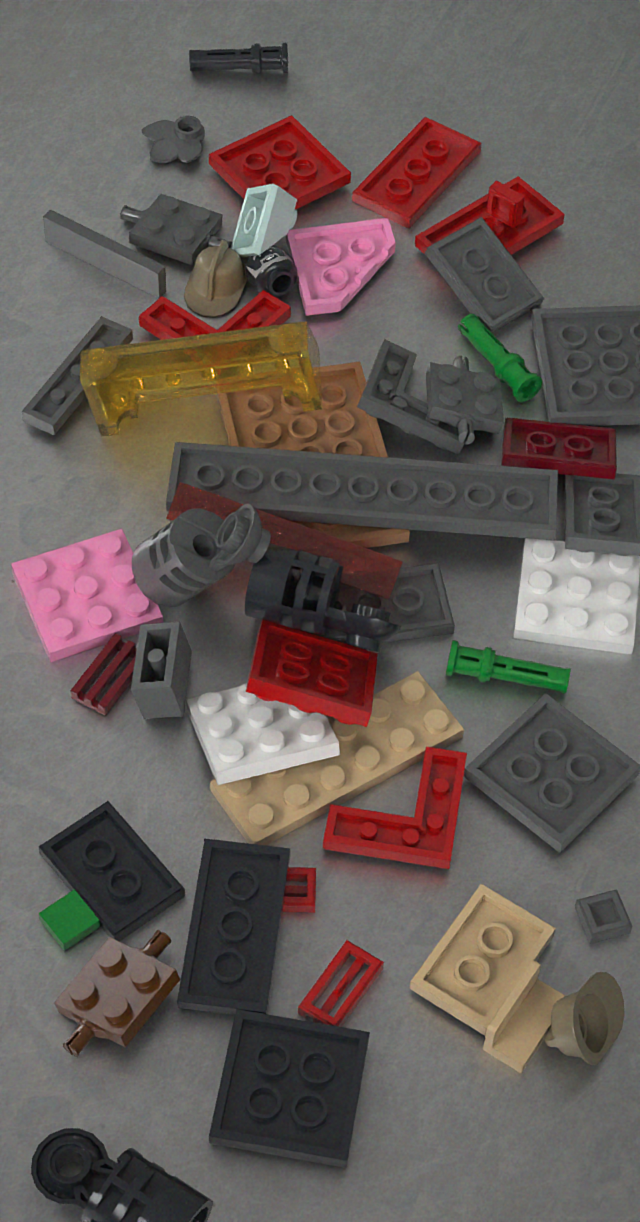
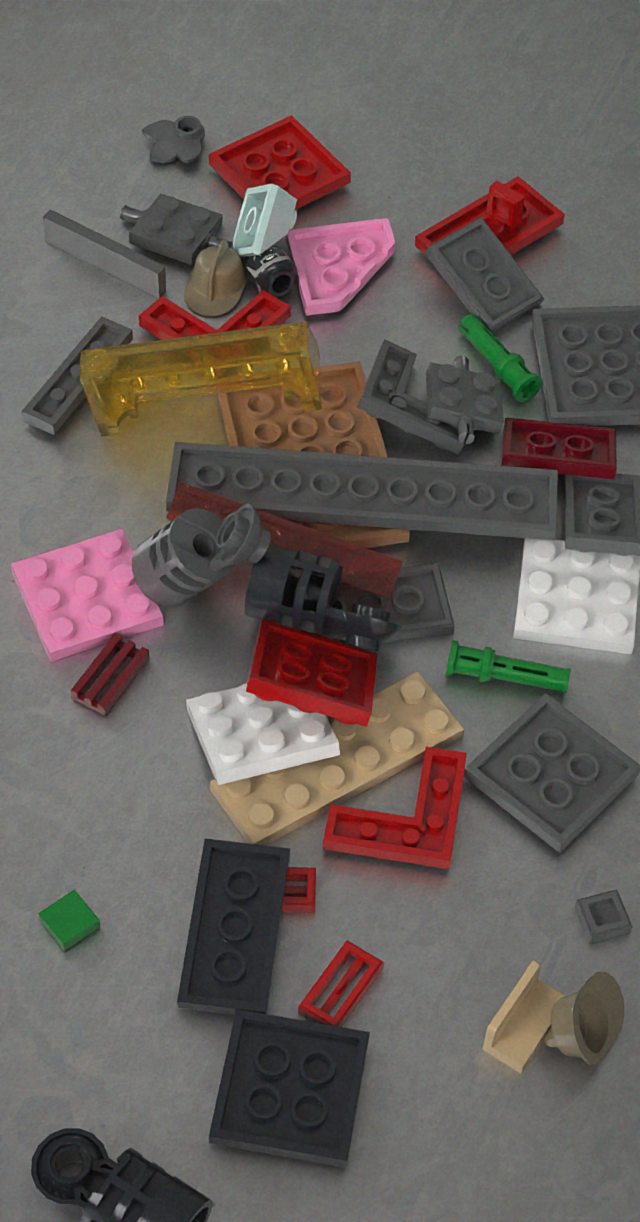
black tile [38,801,185,942] -> none
reddish brown plate [54,930,181,1057] -> none
dark grey brick [131,622,192,719] -> none
black pin [189,43,288,74] -> none
red tile [352,117,482,229] -> none
tan plate [410,884,556,1036] -> none

